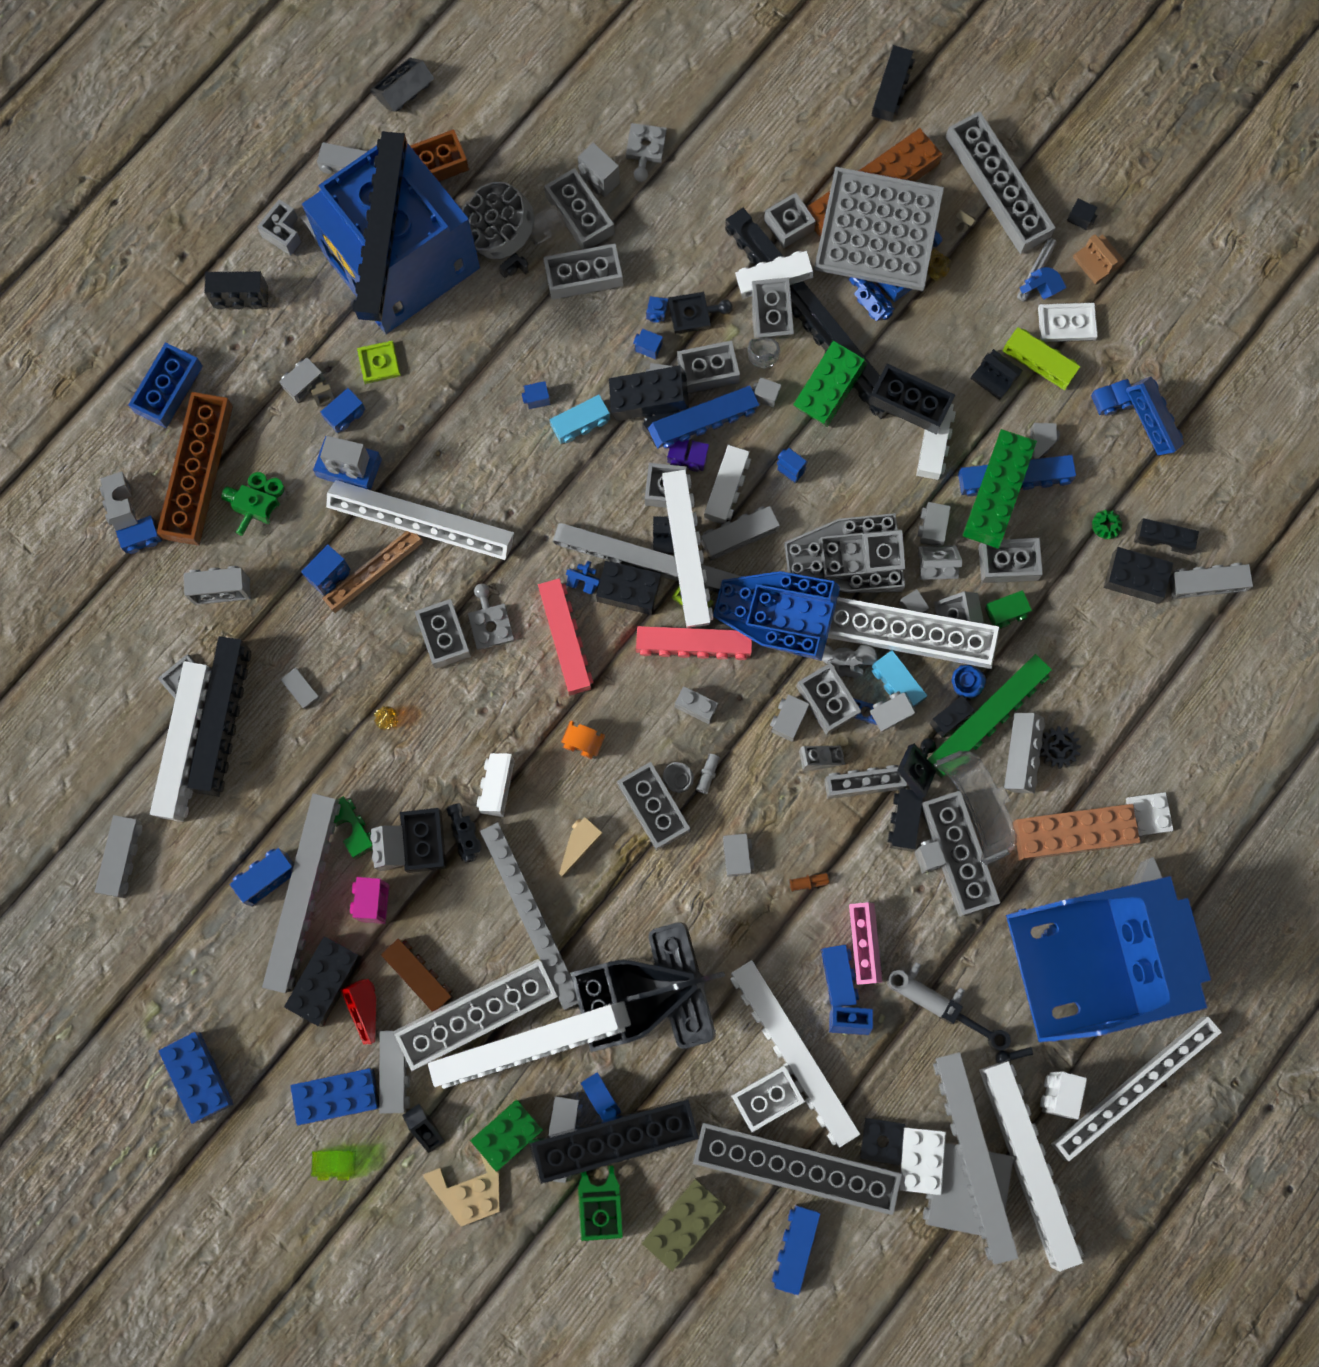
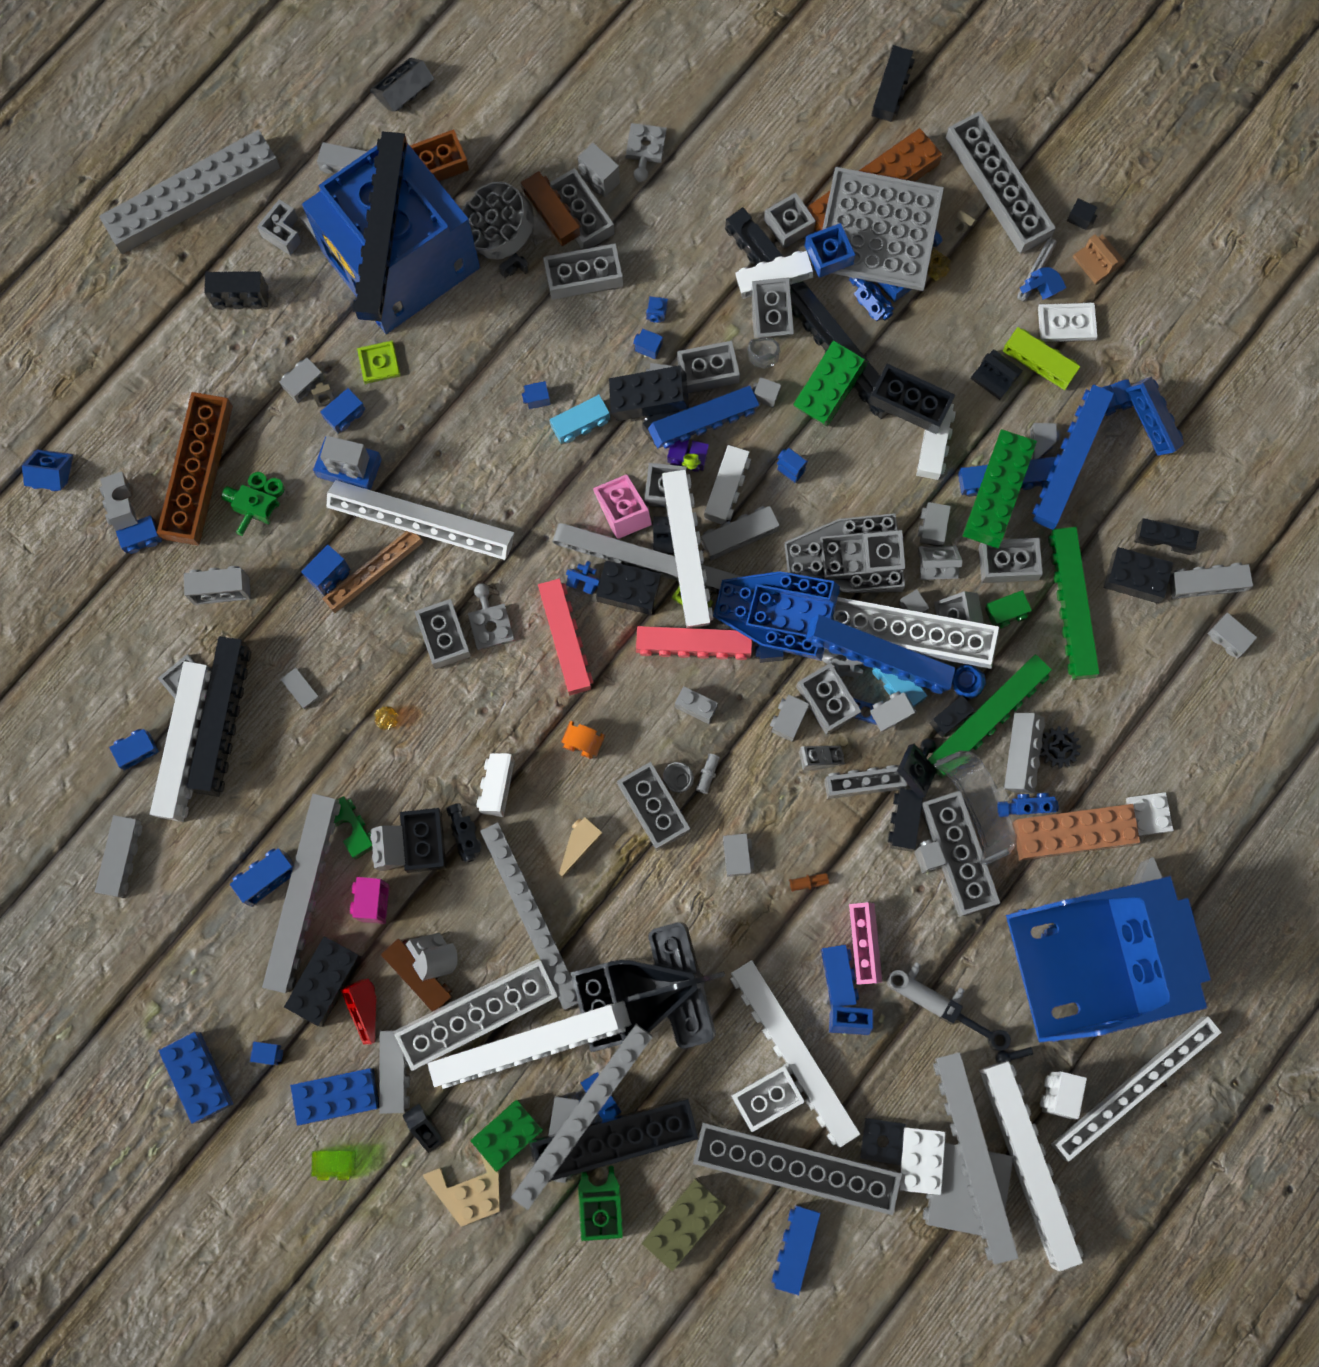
blue brick [128,342,203,429] -> none
black plate [668,292,733,334] -> none
green gear [1092,509,1123,539] -> none
none -> blue slope [22,450,73,491]
none -> light grey brick [99,130,280,254]
none -> blue brick [109,729,159,770]
none -> blue brick [250,1041,283,1065]
none -> light grey brick [406,933,457,981]
none -> light grey brick [511,1024,653,1210]
none -> reddish brown brick [521,171,581,247]
none -> bright pink slope [593,474,652,539]
none -> lime plate [682,454,701,469]
none -> dark blue brick [755,644,784,663]
none -> blue brick [805,223,855,278]
none -> blue brick [805,614,955,694]
none -> blue brick [997,793,1059,817]
none -> blue brick [1032,384,1114,530]
none -> green brick [1048,527,1099,680]
none -> light grey brick [1207,613,1257,658]

